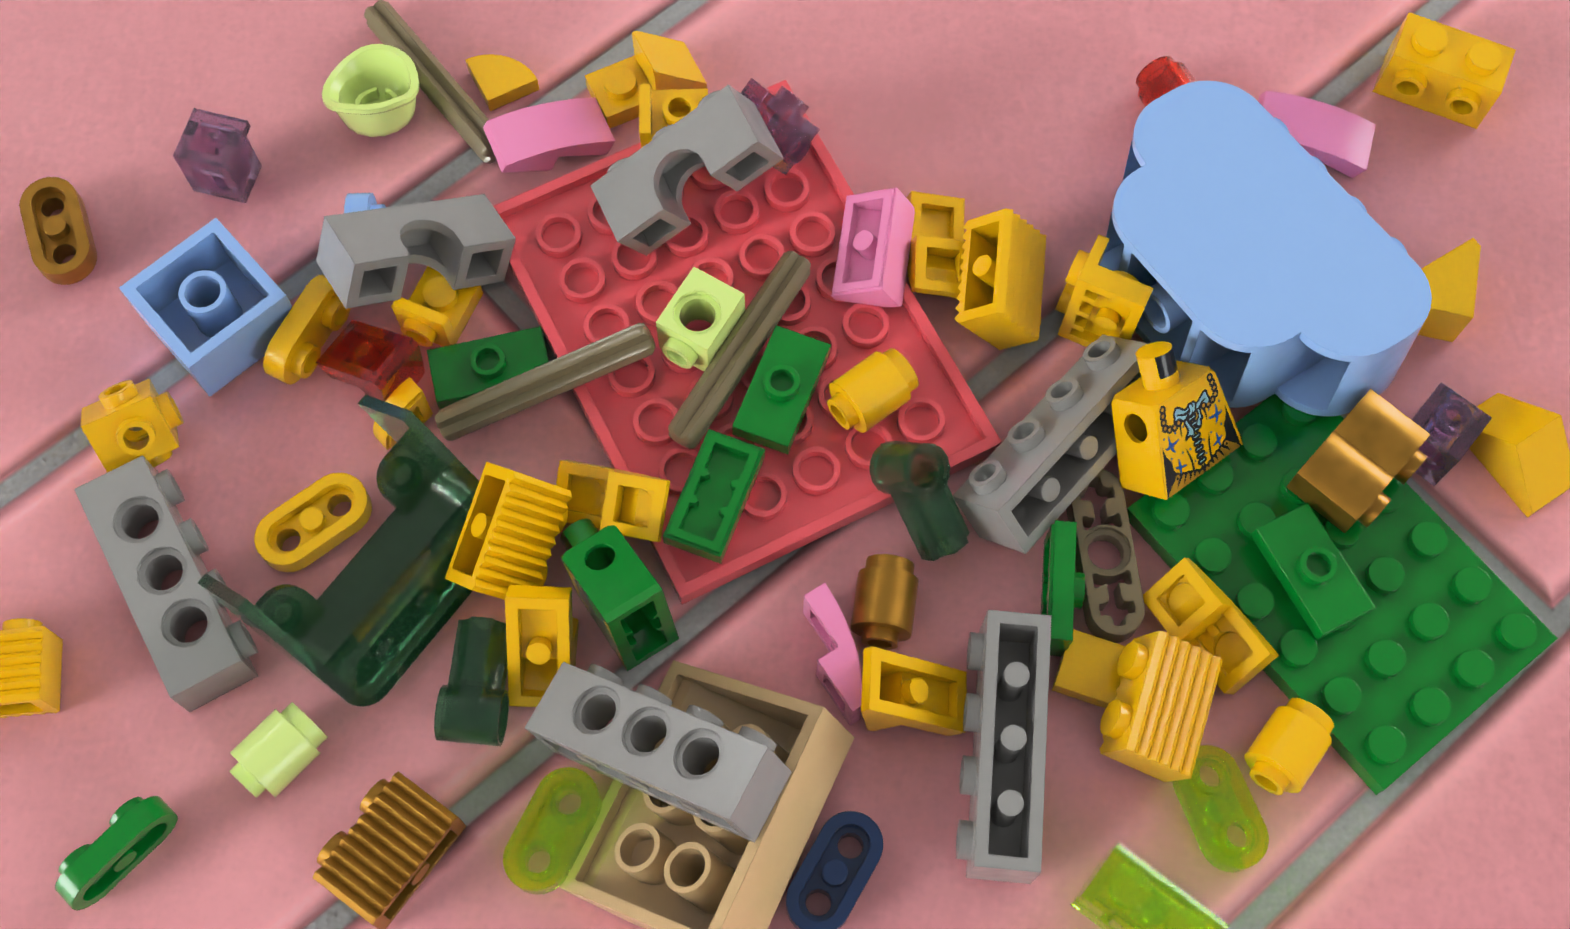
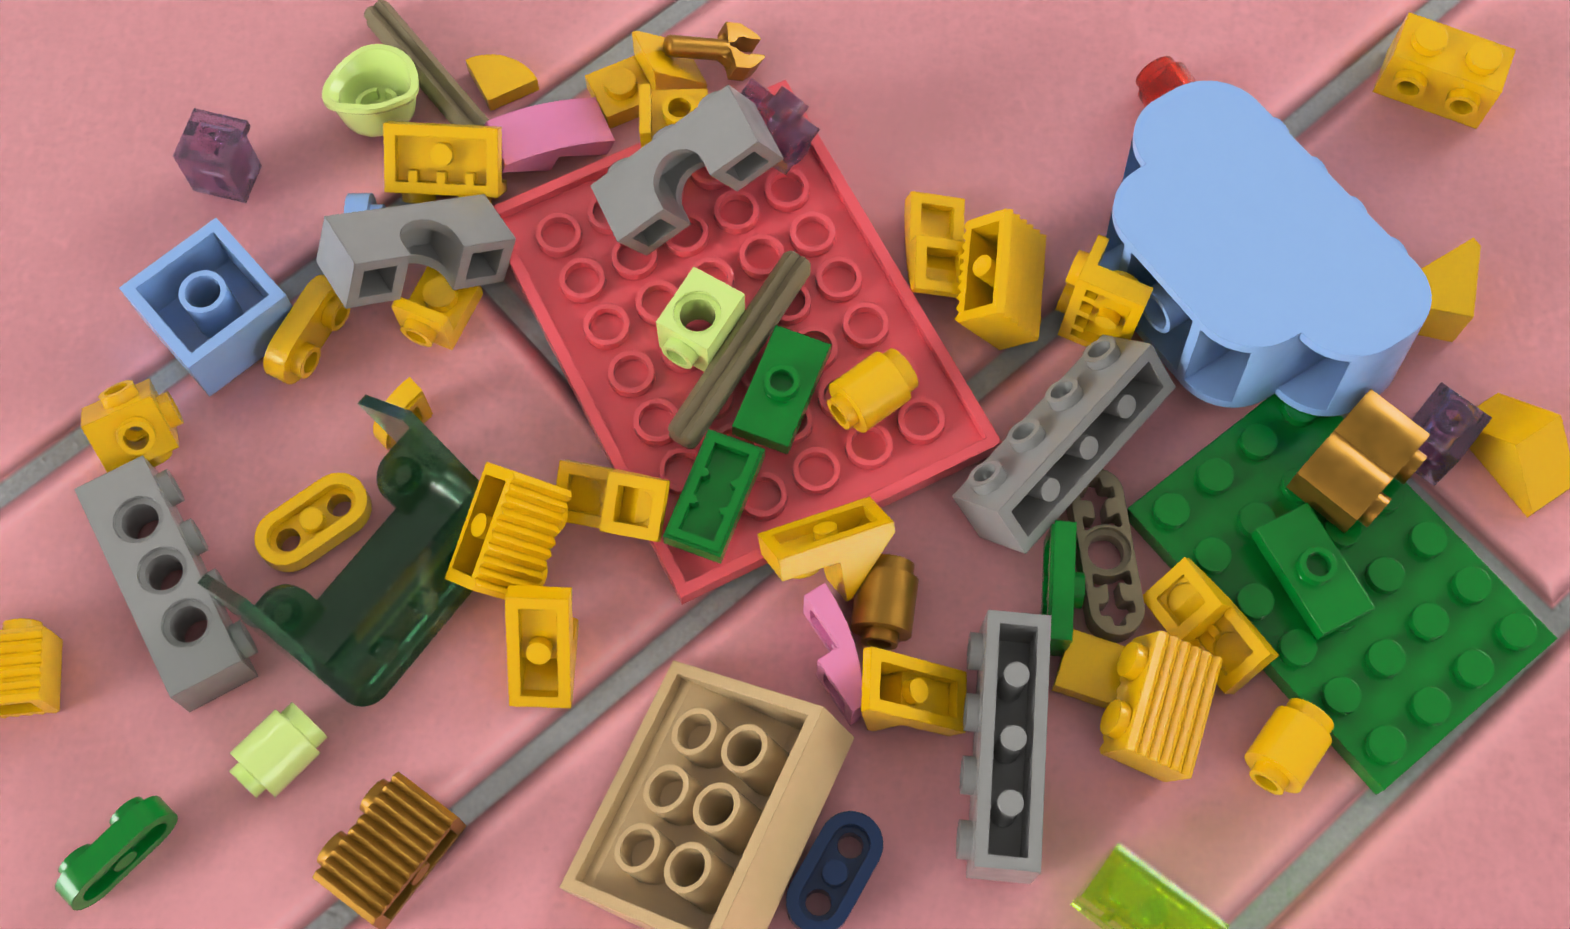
pearl gold plate [19,177,97,285] -> none
clear red slope [315,319,425,408] -> none
green plate [427,326,549,409] -> none
clear green piece [434,616,509,746] -> none
dark tan axle [435,323,656,441] -> none
clear neon green plate [503,767,602,895] -> none
light grey brick [525,662,792,843] -> none
green torso [560,519,679,672] -> none
bright pink slope [831,187,915,308] -> none
clear green piece [870,441,970,561] -> none
yellow torso [1111,341,1243,500] -> none
clear neon green plate [1172,745,1269,873] -> none
bright pink slope [1258,91,1376,178] -> none
none -> yellow bracket [383,121,507,204]
none -> pearl gold bar [663,22,765,81]
none -> yellow slope [757,496,895,601]

